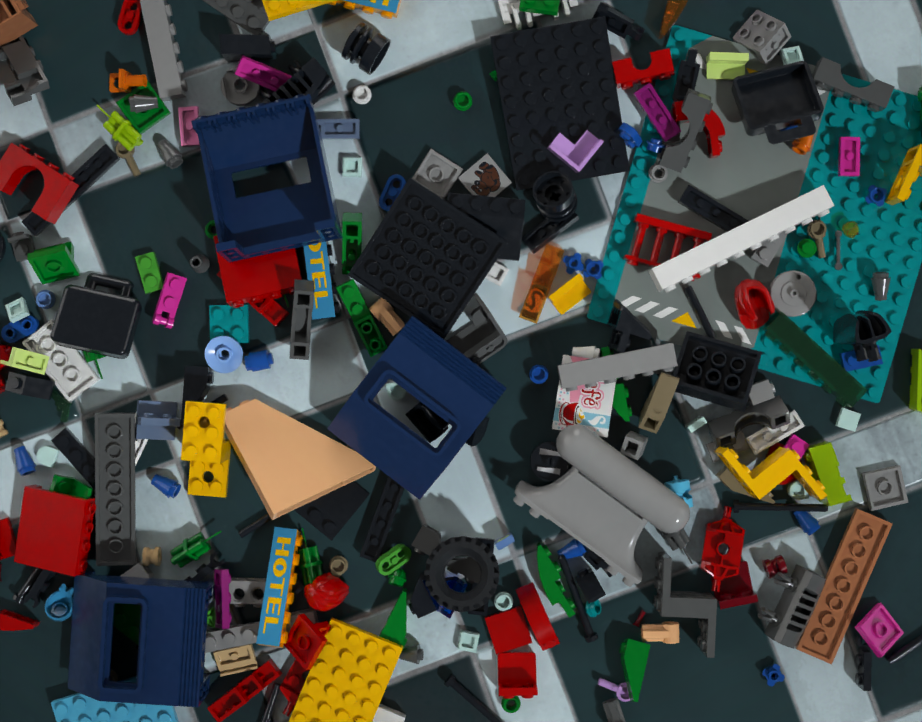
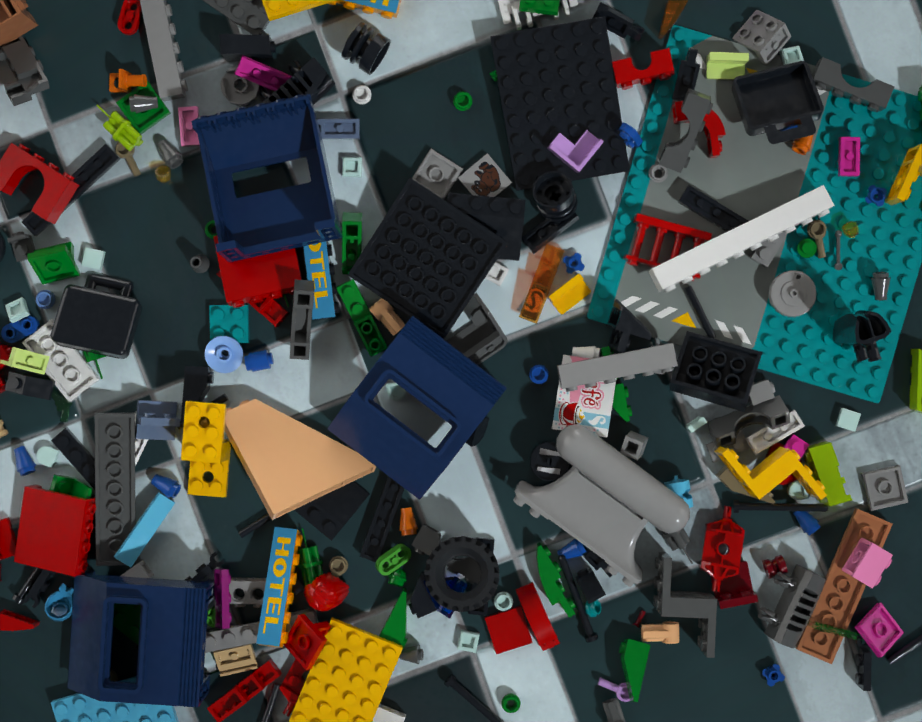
bright green plate [135,252,164,294] -> none
tan wheel [142,547,162,566] -> none
dark pink plate [152,272,187,329] -> none
green piece [170,530,222,568] -> none
blue plate [379,174,406,212] -> none
black piece [405,402,449,443] -> none
medium blue tile [495,532,515,550] -> none
red bracket [498,652,538,699] -> none
blue plate [583,259,604,279] -> none
magenta plate [633,83,681,143] -> none
dark tan slope [638,372,680,434] -> none
blue plate [646,138,666,153] -> none
red hair [734,279,775,329] -> none
clear green brick [762,312,868,407] -> none
blue plate [839,345,883,372] -> none
none -> light aqua tile [81,247,106,270]
none -> medium azure tile [114,492,175,567]
none -> clear yellow hinge [155,166,171,183]
none -> orange cone [399,507,418,536]
none -> green piece [808,621,863,640]
none -> bright pink brick [842,537,893,589]

